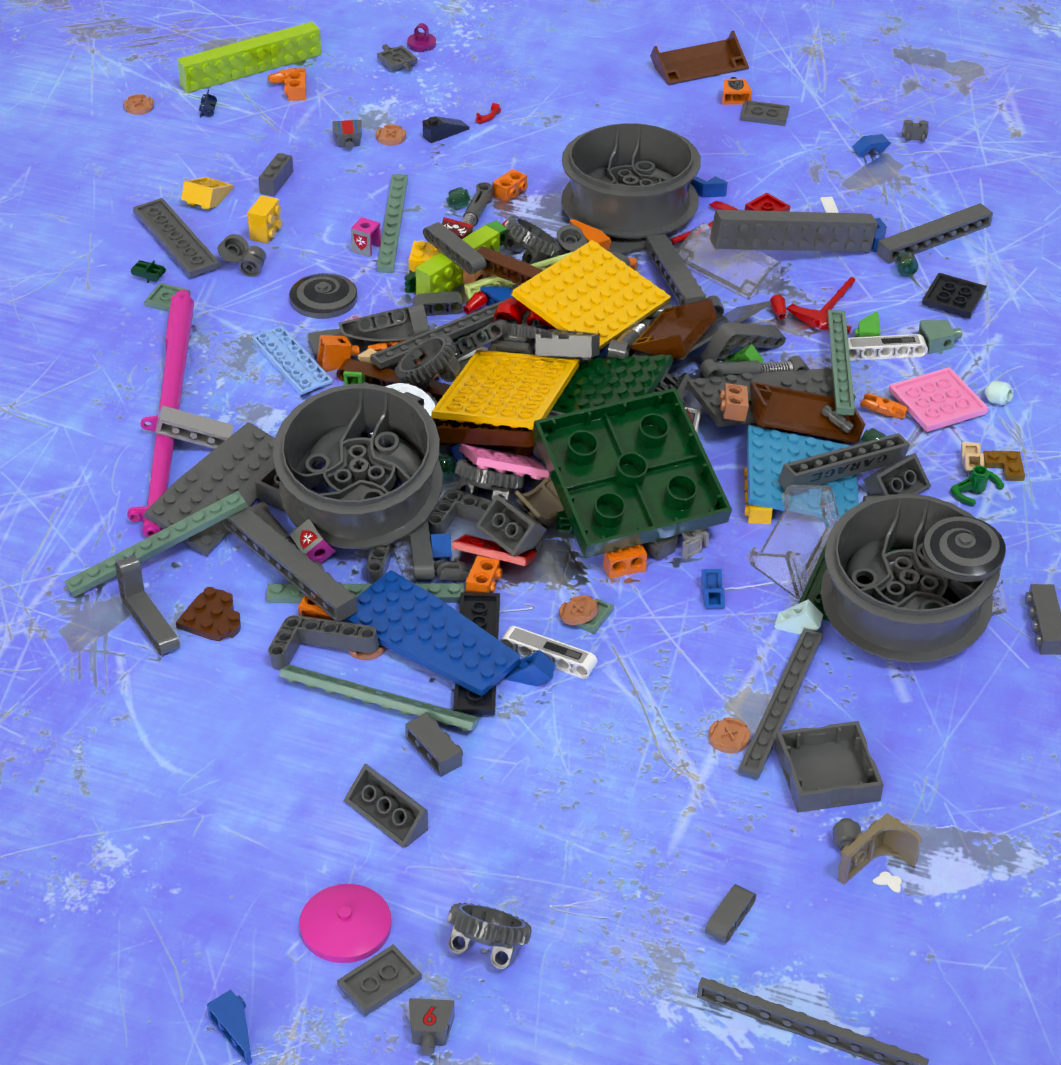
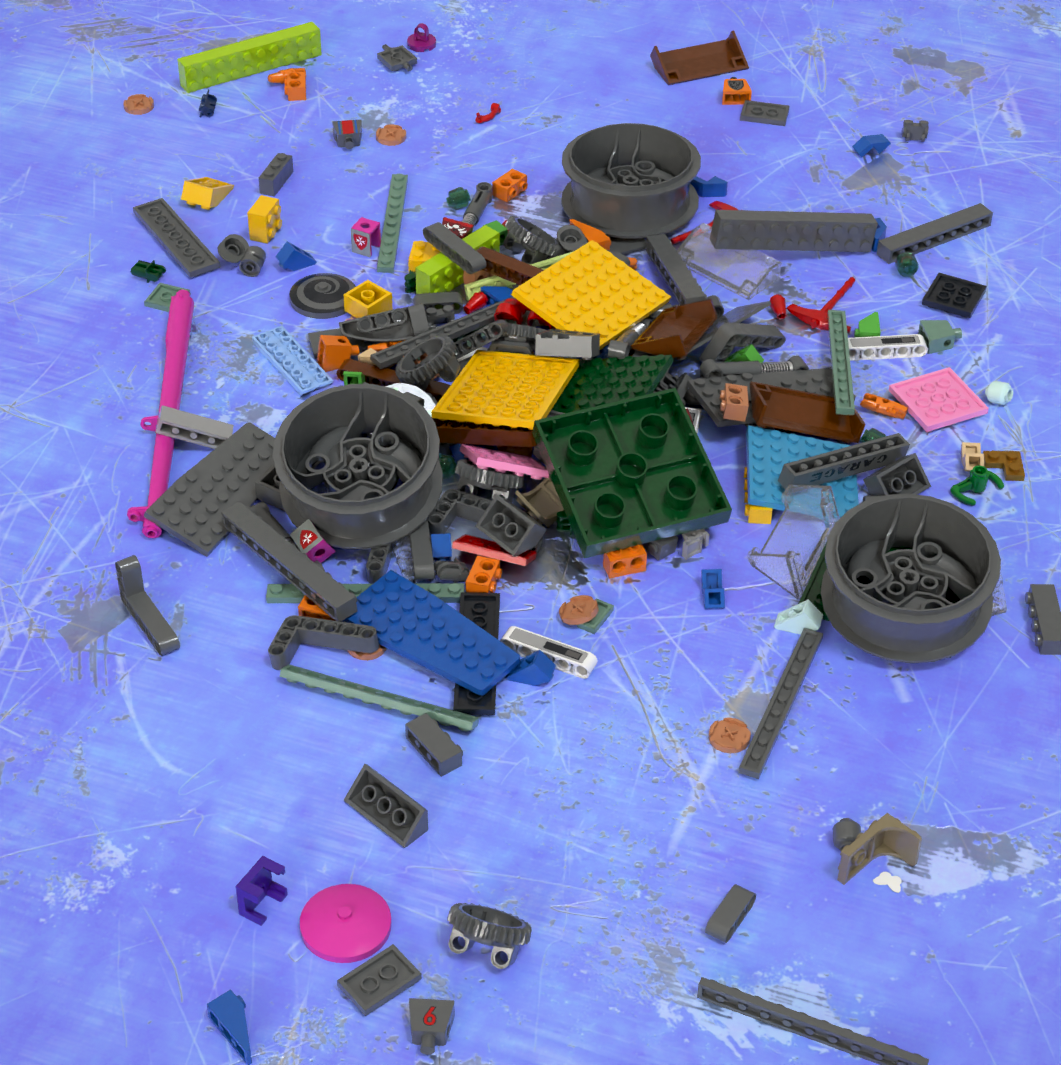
sand green plate [64,491,248,598] -> none
reddish brown plate [176,587,241,641] -> none
black slope [422,116,469,143] -> none
red plate [745,193,790,212] -> none
dark grey tile [775,721,884,813] -> none
white sticker [820,197,839,213] -> none
dark grey axle [821,405,854,433] -> none
dish [922,516,1006,582] -> none
none -> dark purple panel [235,855,288,926]
none -> blue slope [275,241,317,271]
none -> yellow brick [343,280,393,318]
none -> dark grey piece [425,305,455,330]
none -> dark grey arm [683,389,701,405]

